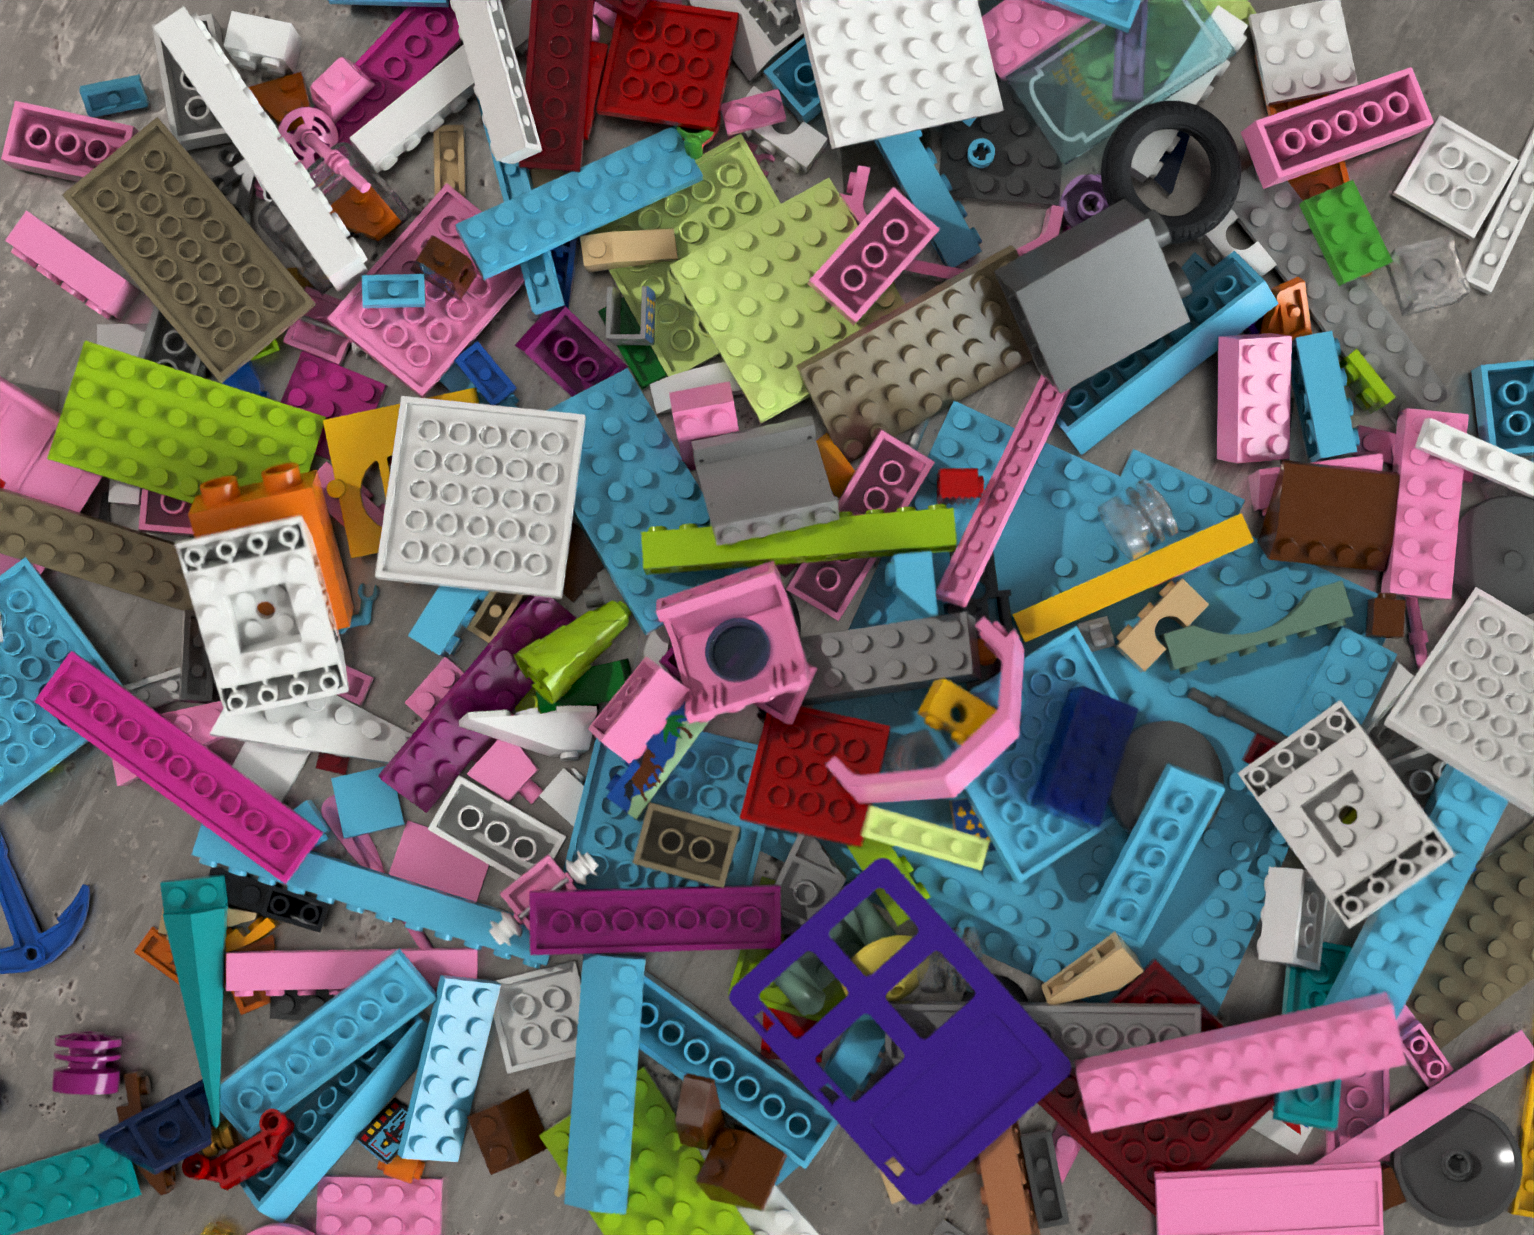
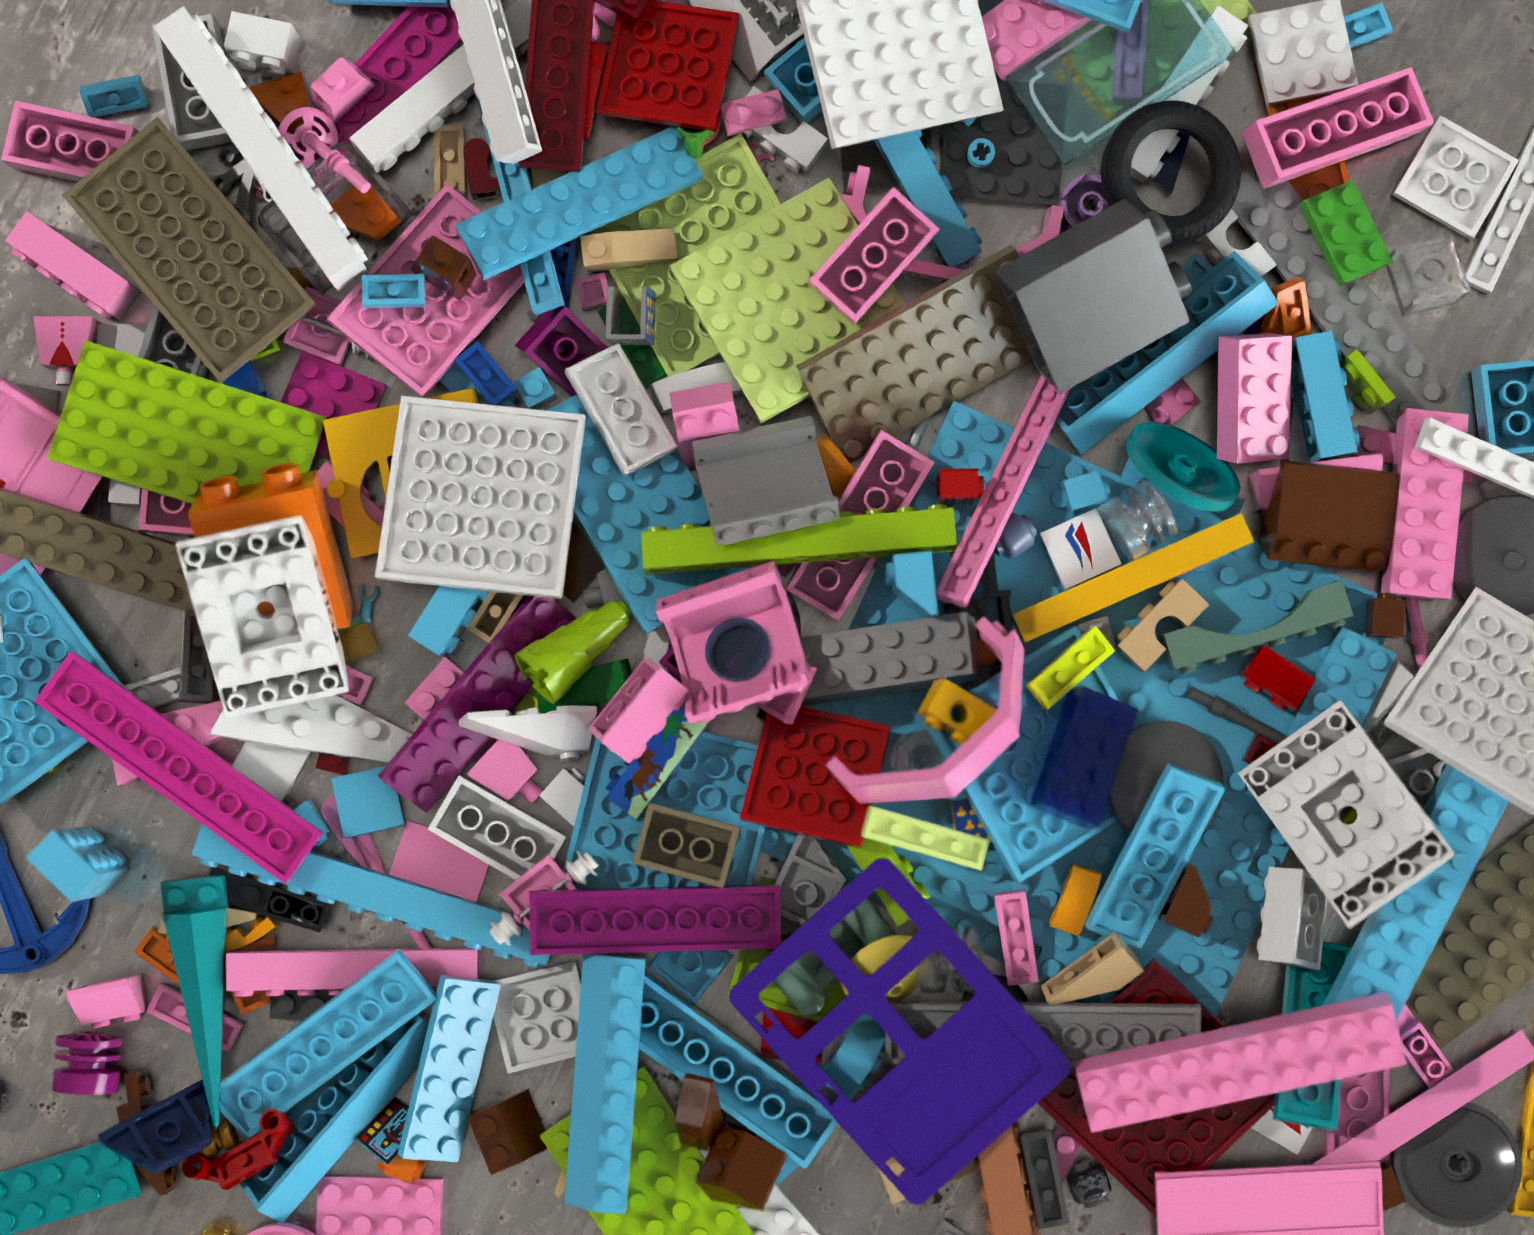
none -> medium azure brick [26,827,129,902]
none -> bright pink torso [34,316,99,387]
none -> bright pink slope [66,974,148,1029]
none -> bright pink plate [146,983,245,1053]
none -> clear yellow brick [339,622,381,665]
none -> dark red leg [463,138,502,200]
none -> medium azure brick [513,367,558,410]
none -> white tile [565,343,679,477]
none -> bright pink plate [576,272,608,310]
none -> medium azure tile [648,950,734,1004]
none -> sand blue head [993,513,1036,559]
none -> bright pink plate [994,889,1039,986]
none -> neon yellow plate [1025,626,1115,710]
none -> white tile [1039,508,1121,590]
none -> light orange slope [1049,863,1102,936]
none -> medium azure brick [1060,470,1110,513]
none -> head [1067,1159,1112,1208]
none -> teal dish [1126,422,1241,512]
none -> bright pink bracket [1146,378,1201,426]
none -> reddish brown slope [1158,863,1213,937]
none -> red brick [1239,644,1316,712]
none -> medium azure plate [1344,3,1393,49]

